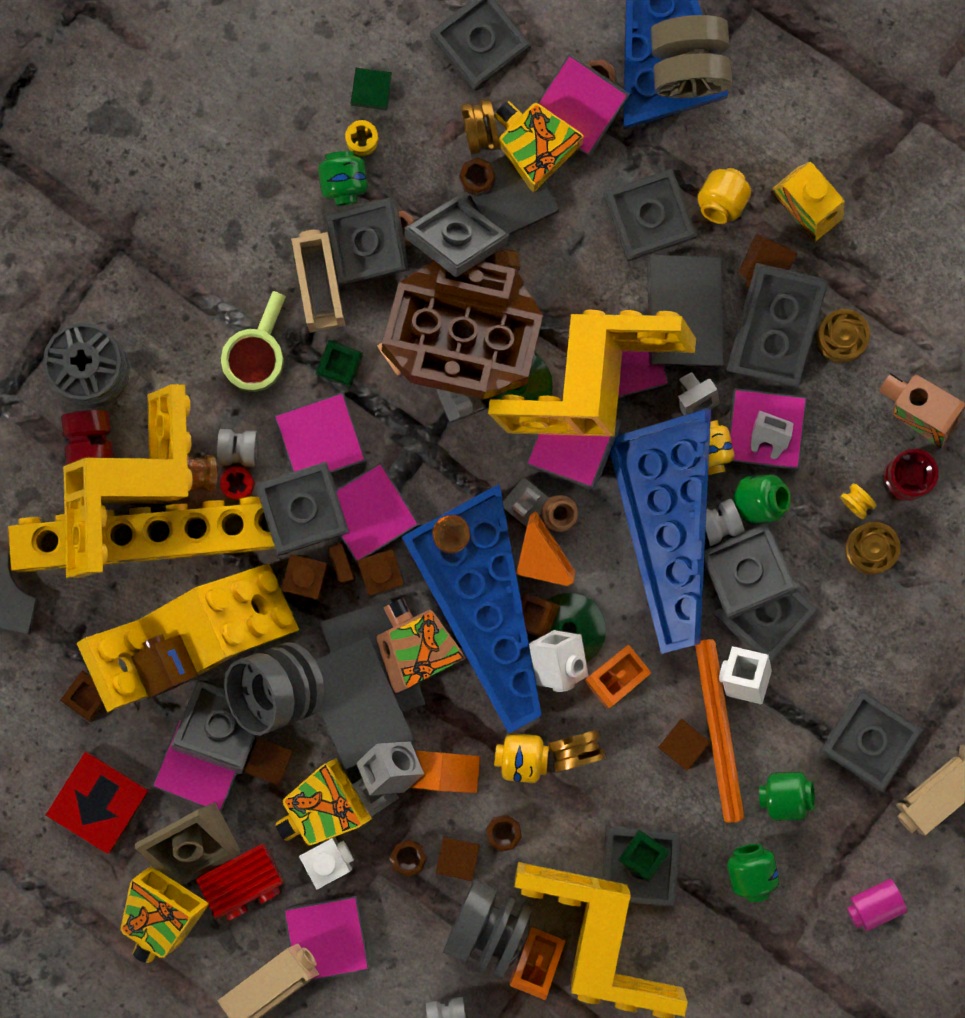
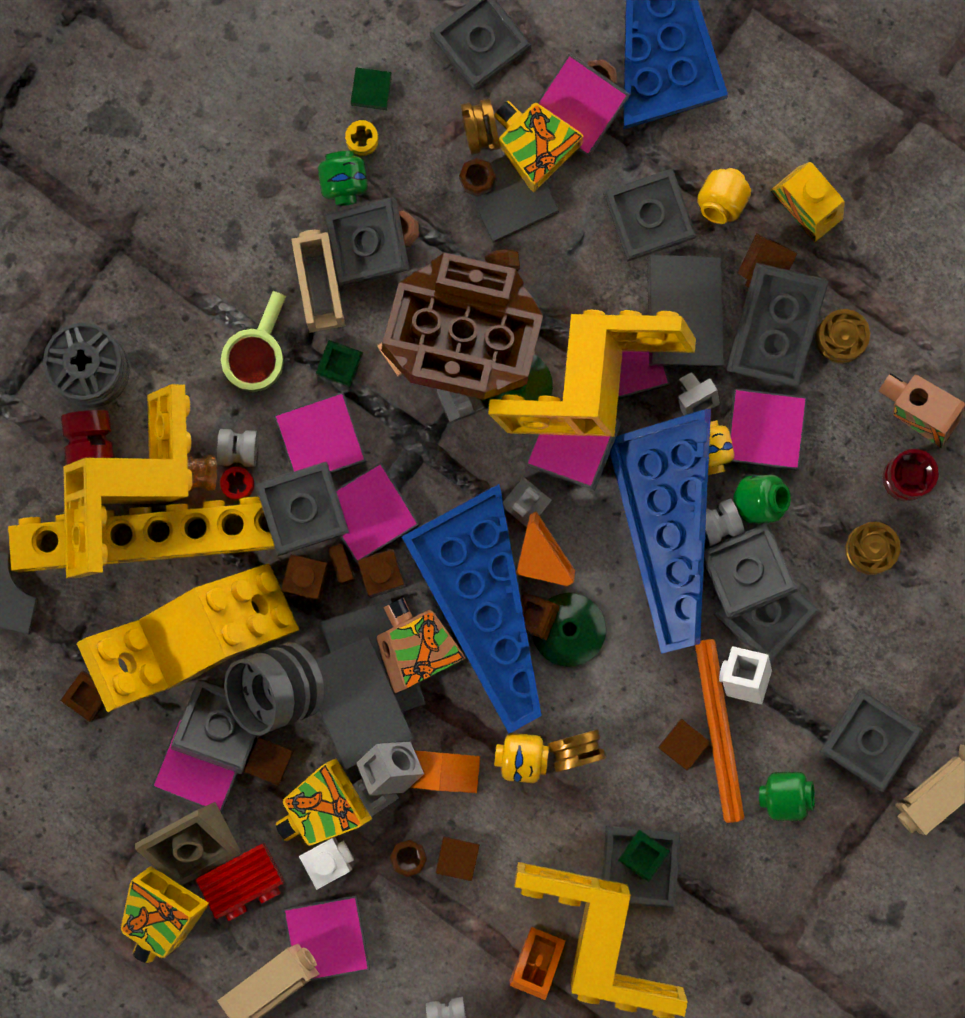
red tile [45,751,149,854] -> none
reddish brown brick [131,634,198,698] -> none
dark grey tile [404,196,509,277] -> none
clear orange wheel [433,515,470,554] -> none
dark grey wheel [443,879,533,979] -> none
reddish brown tile [485,815,522,852] -> none
white brick [529,630,588,692] -> none
medium nougat plate [541,495,578,532] -> none
orange slope [584,644,651,709] -> none
dark tan wheel [650,15,733,98] -> none
green head [727,843,779,903] -> none
light grey tile [751,410,794,459] -> none
yellow bush [840,483,877,519] -> none
dark pink brick [846,878,908,932] -> none

